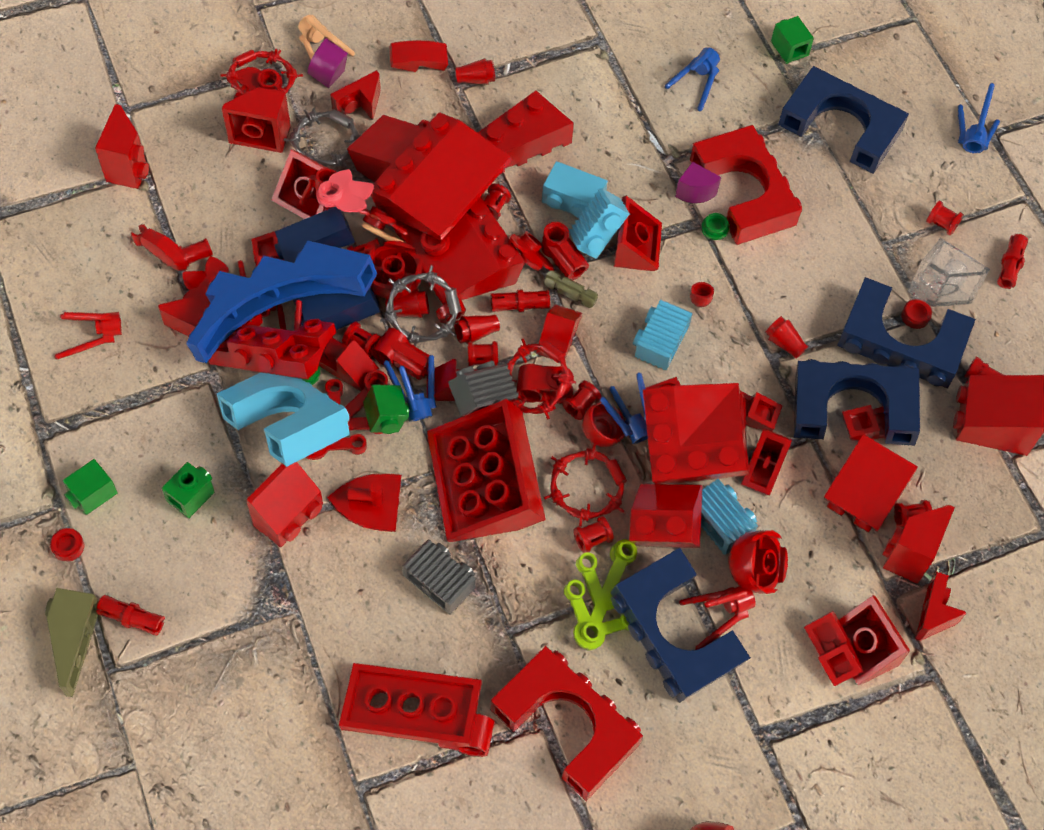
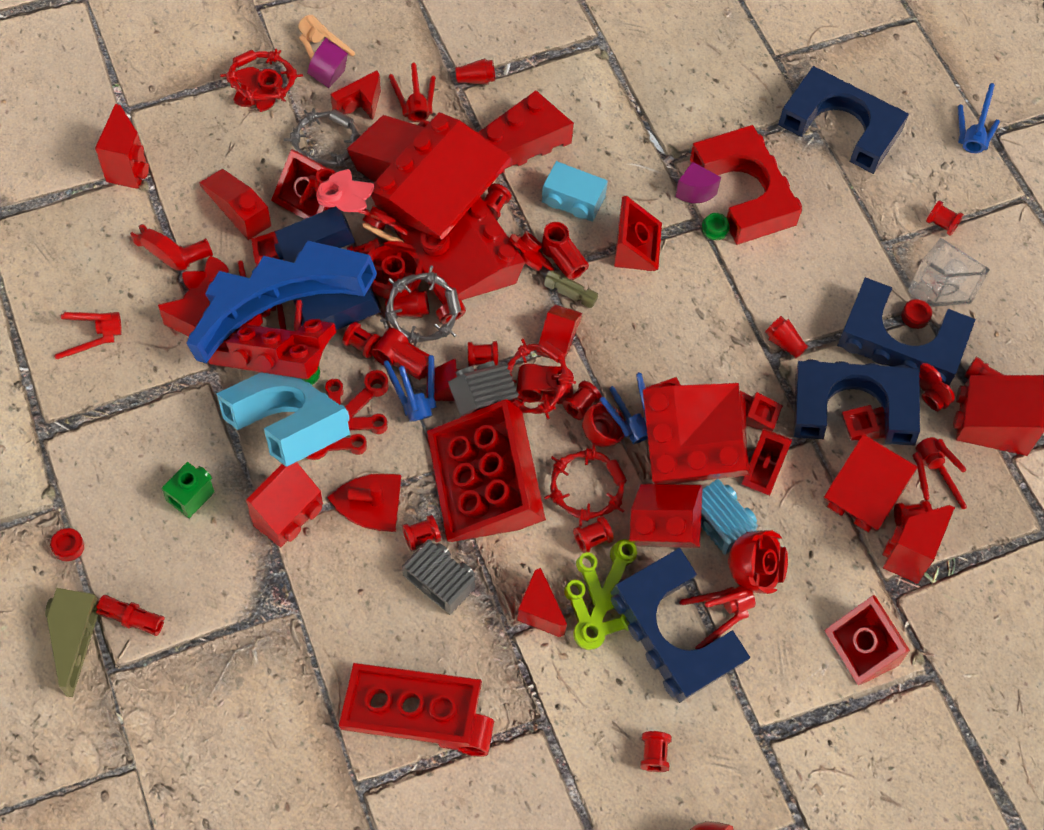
green brick [62,459,118,515] -> none
red slope [222,87,291,153] -> none
red slope [319,337,379,391] -> none
green brick [363,385,409,434] -> none
red slope [389,40,448,72] -> none
red cone [454,314,500,344] -> none
red arch [490,646,643,801] -> none
red pin [491,289,550,313] -> none
medium azure brick [568,188,630,259] -> none
medium azure brick [633,300,693,370] -> none
blue plant [665,47,720,111] -> none
red hinge [690,282,714,308] -> none
green brick [771,16,814,64] -> none
red slope [804,611,863,686] -> none
red slope [915,572,966,641] -> none
red pin [997,234,1028,289] -> none
none -> red slope [199,168,271,241]
none -> red plant [388,62,436,122]
none -> red bush [402,514,441,552]
none -> red slope [517,568,567,637]
none -> red bush [640,731,672,773]
none -> red plant [912,437,967,509]
none -> red plate [919,363,955,412]

